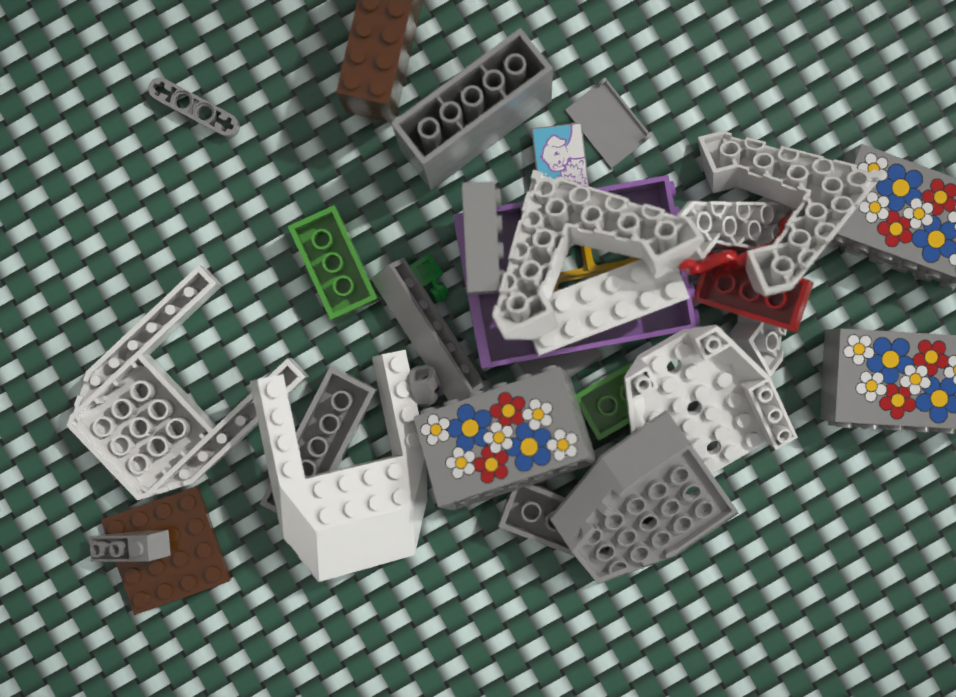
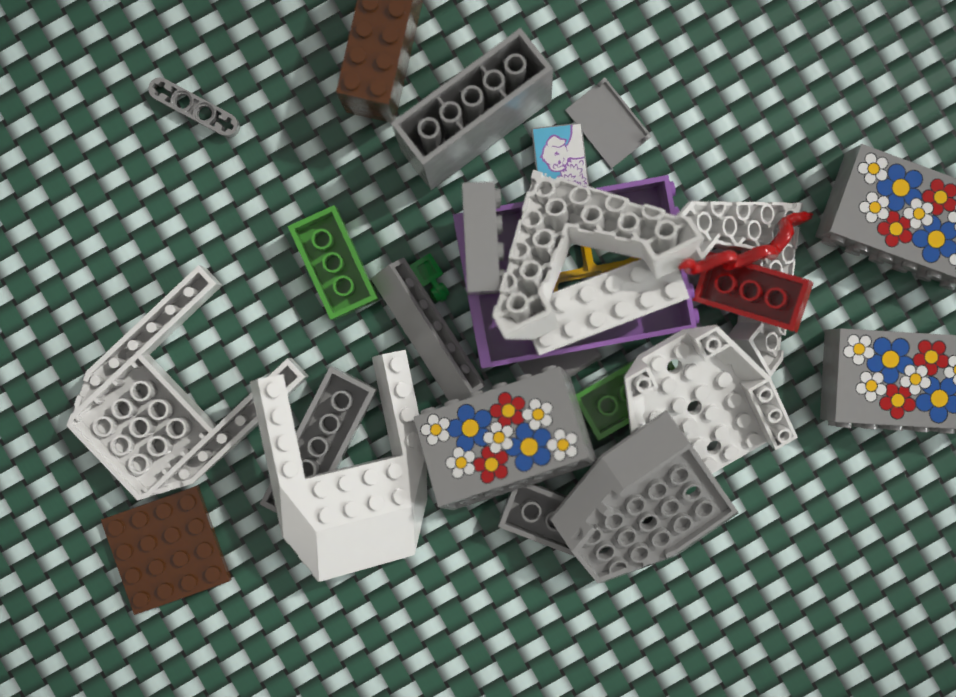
light grey slope [89,530,171,562] -> none
light grey rock [409,365,441,407] -> none
white wedge [698,131,884,296] -> none

